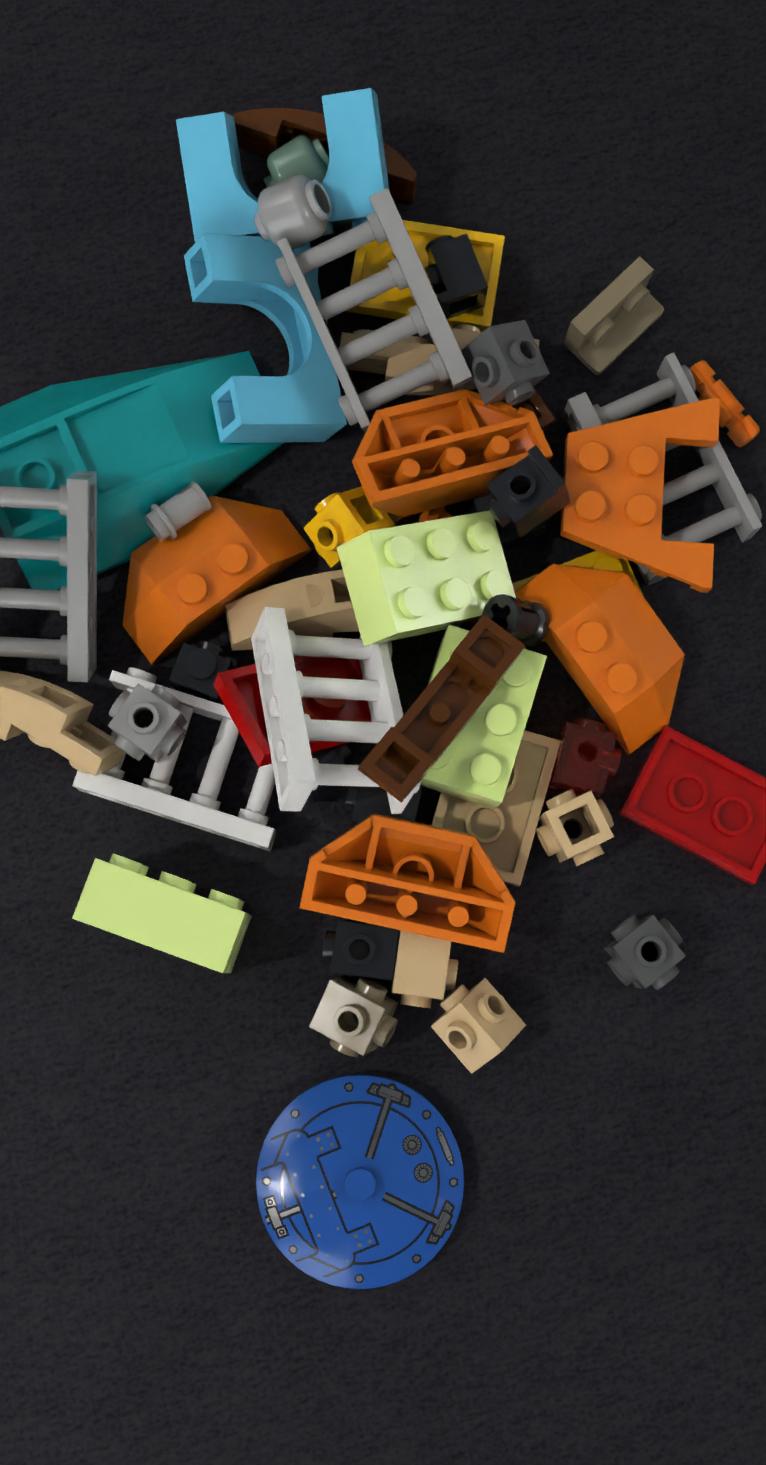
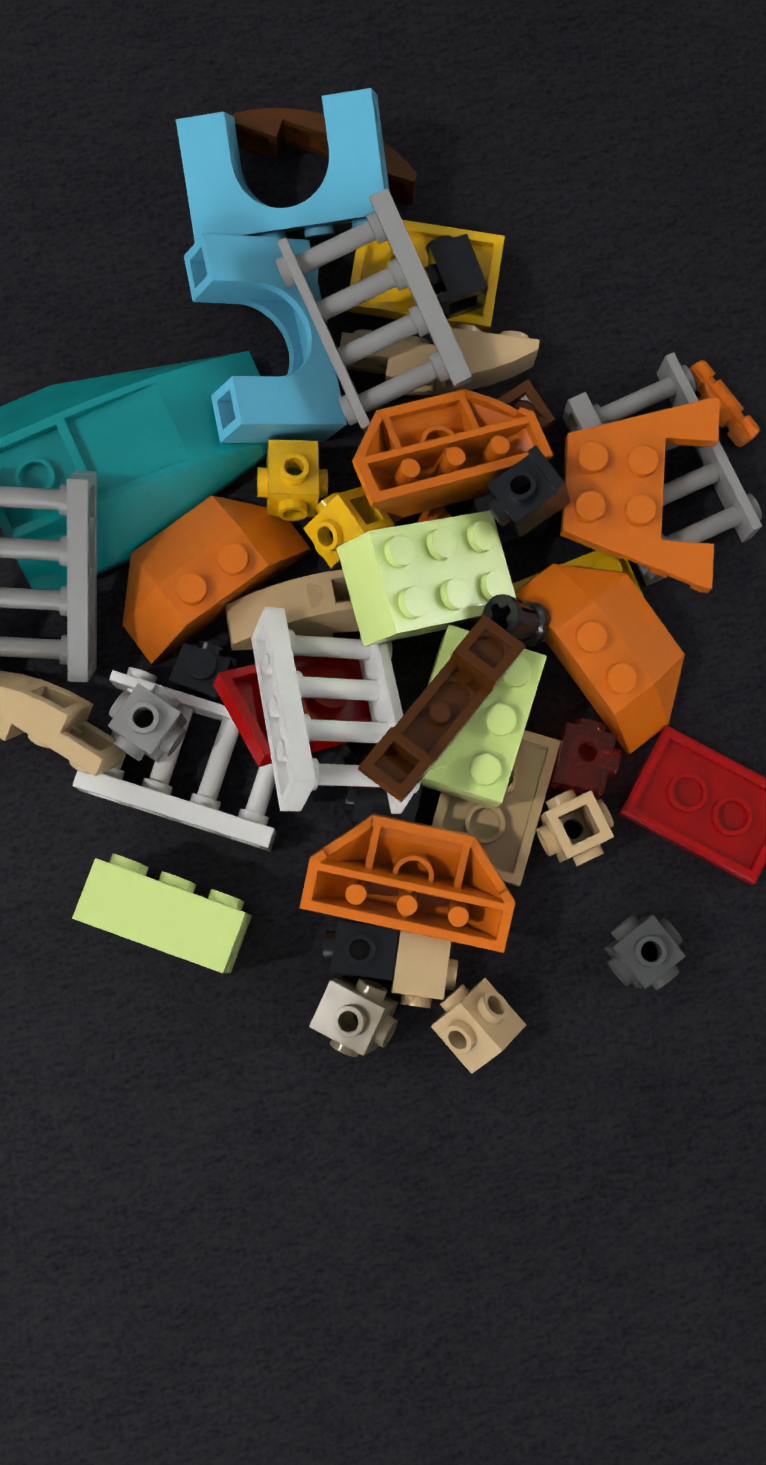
light grey pin [144,482,212,541] -> none
light grey head [254,174,333,249] -> none
blue dish [256,1074,464,1289] -> none
sand green head [263,135,329,188] -> none
dark grey brick [461,320,550,406] -> none
dark tan bracket [563,256,664,375] -> none
none -> yellow brick [257,440,328,521]

